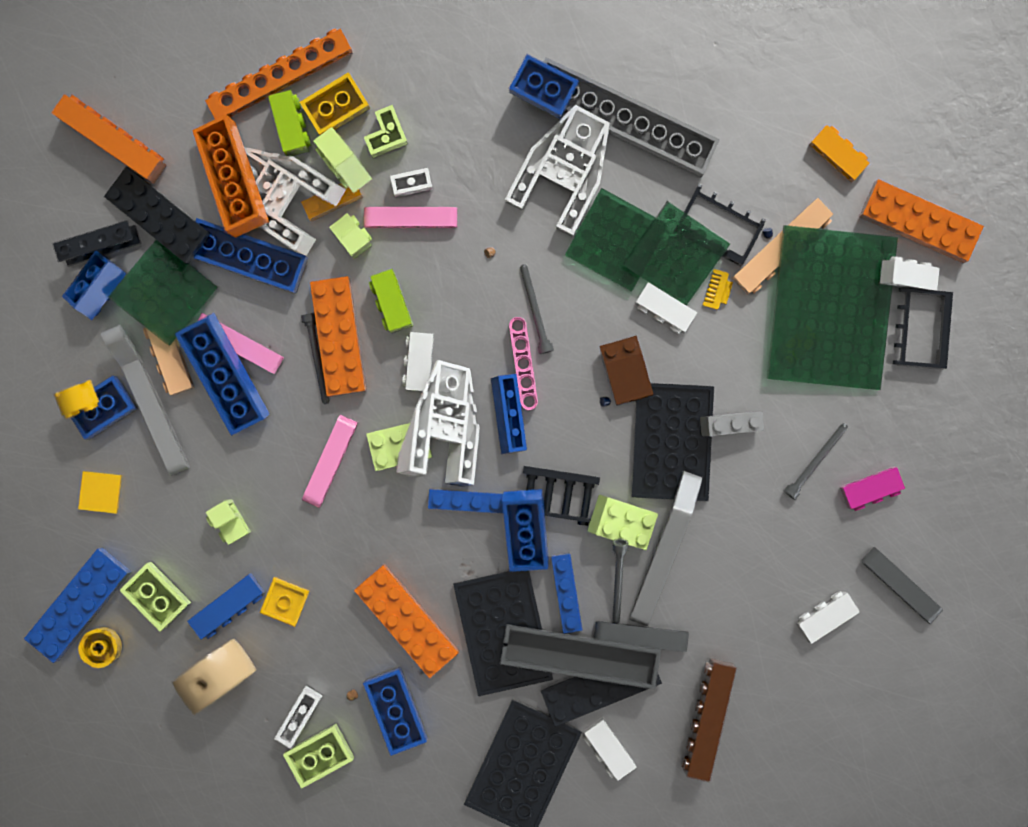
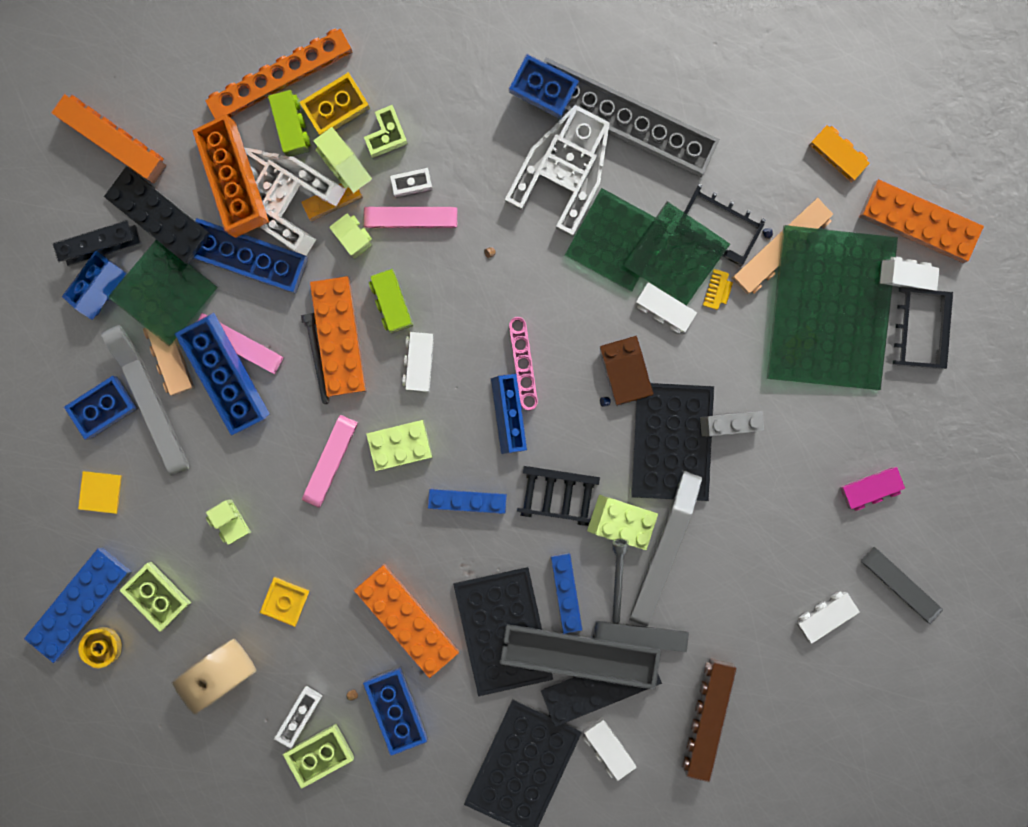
yellow brick [53,380,99,419] -> none
blue brick [187,573,265,639] -> none
white wedge [397,360,480,487] -> none
blue brick [502,489,549,572] -> none
dark grey piece [520,264,554,354] -> none
dark grey piece [784,423,848,500] -> none

